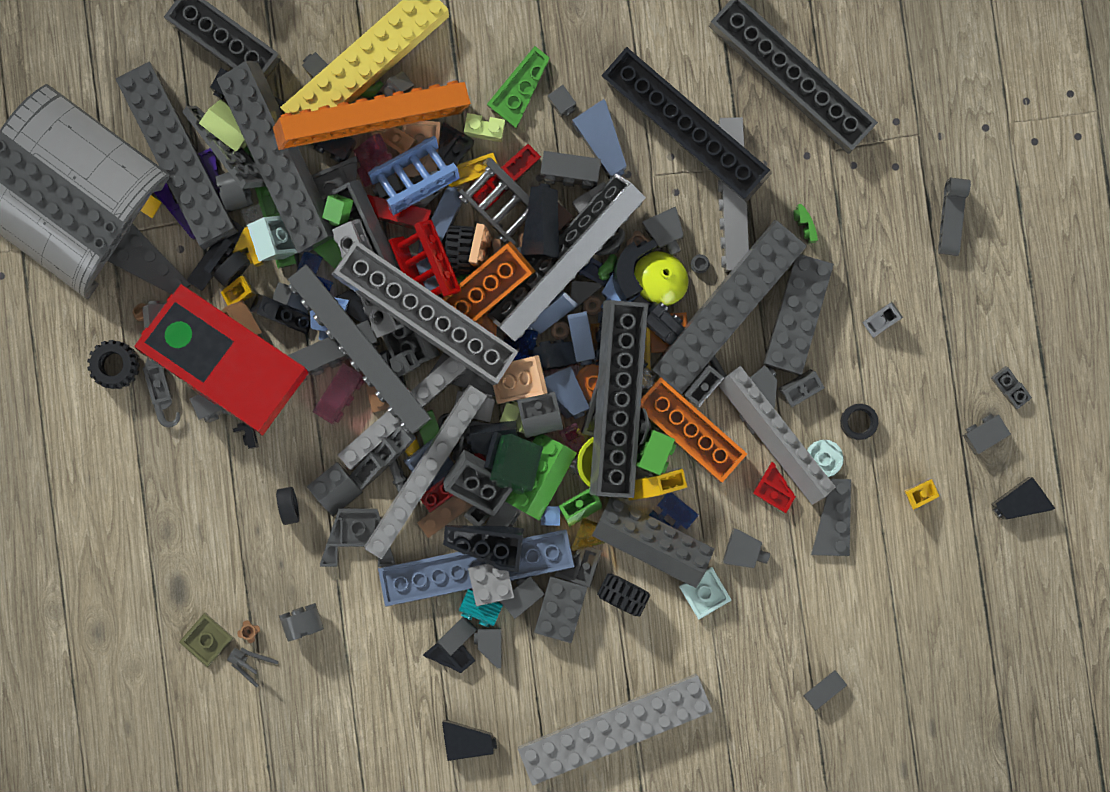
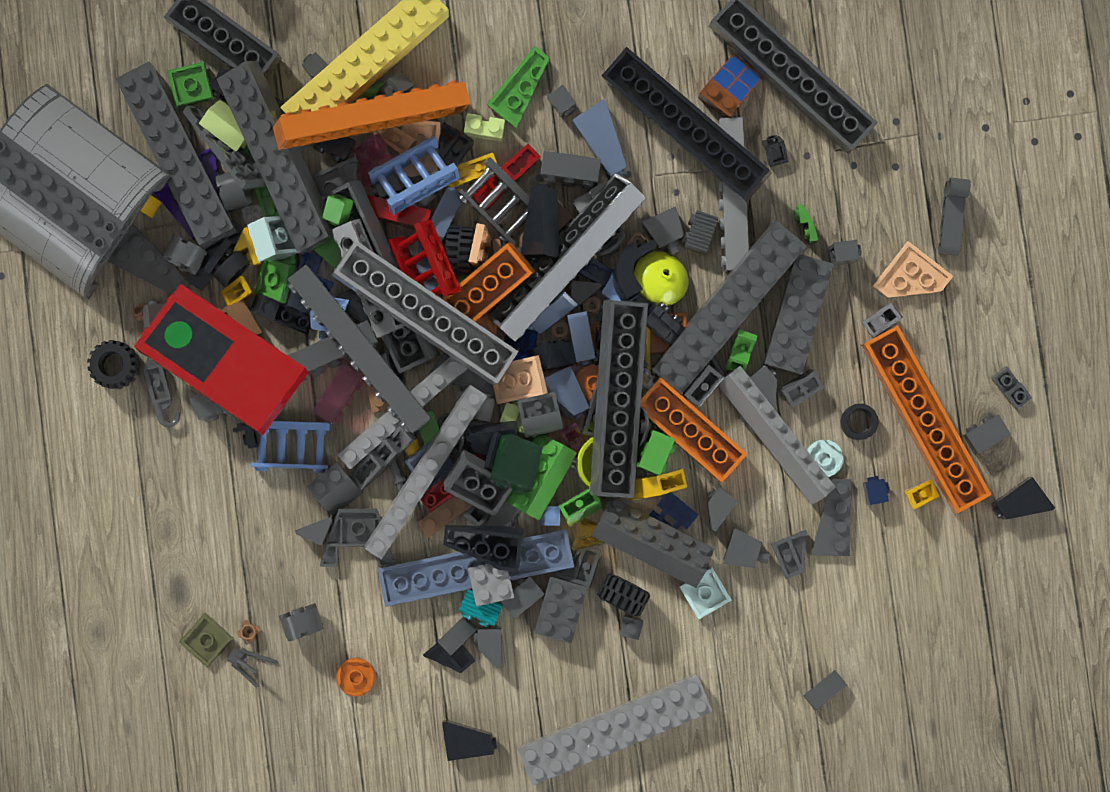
black tyre [276,487,300,525] -> none
dark grey brick [389,349,420,377] -> none
bright green arm [598,254,617,280] -> none
dark grey plate [690,254,710,274] -> none
red wing [752,462,796,513] -> none
none -> dark grey brick [162,234,208,275]
none -> bright green plate [167,62,214,108]
none -> medium blue fence [251,421,332,473]
none -> bright green plate [255,260,295,303]
none -> dark grey slope [295,516,334,545]
none -> orange tile [336,657,375,697]
none -> dark grey brick [619,615,643,640]
none -> dark grey brick [682,210,719,255]
none -> slope [698,53,763,118]
none -> dark grey slope [707,487,738,532]
none -> bright green brick [725,329,758,371]
none -> black bracket [762,135,789,167]
none -> dark grey wing [771,530,807,580]
none -> dark grey brick [828,240,862,266]
none -> orange brick [861,325,992,513]
none -> dark blue brick [863,476,890,505]
none -> light nougat plate [872,241,953,298]

